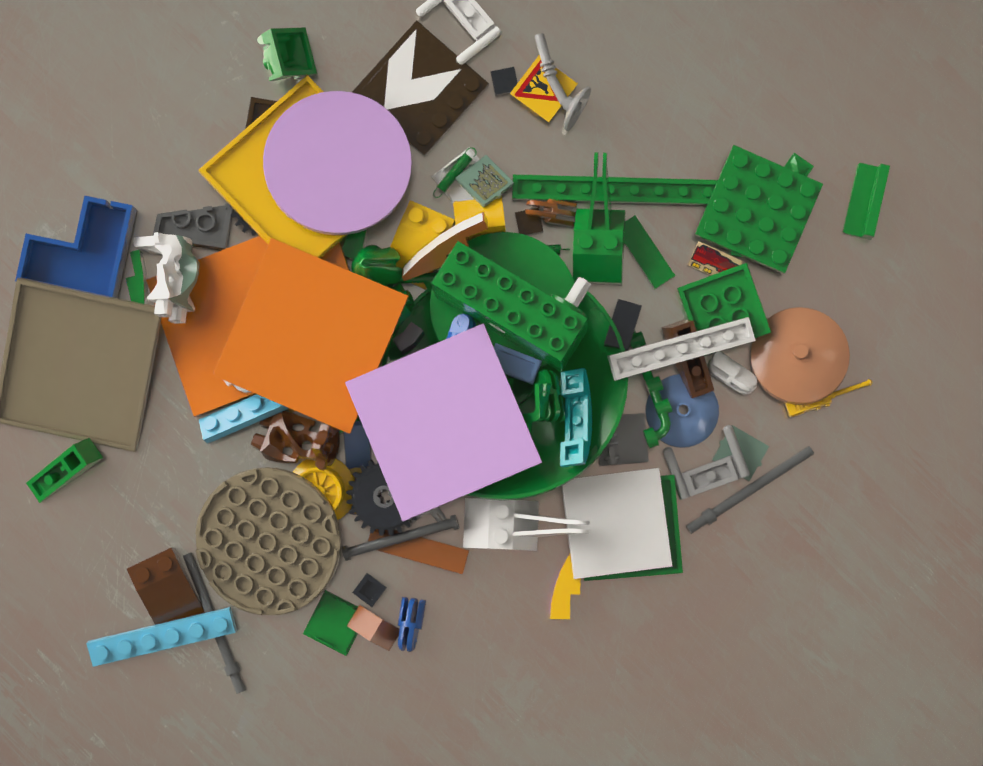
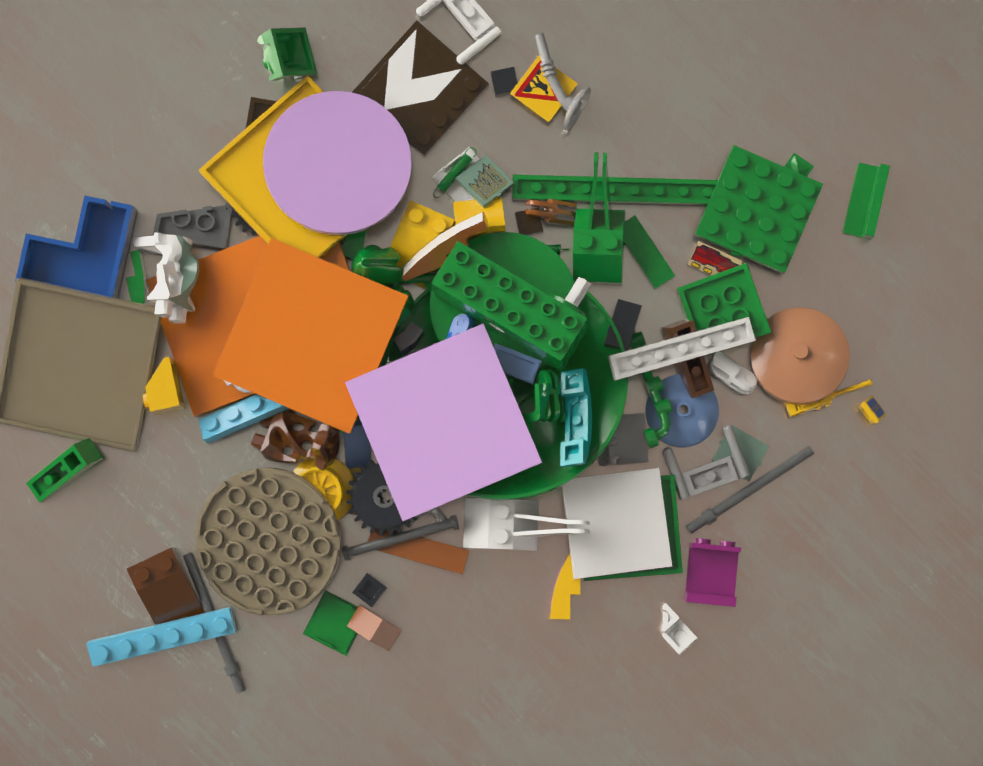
blue arm [398,597,426,652] -> none
none -> yellow slope [143,357,186,415]
none -> white slope [662,603,698,655]
none -> magenta panel [684,538,741,607]
none -> yellow slope [858,396,886,425]

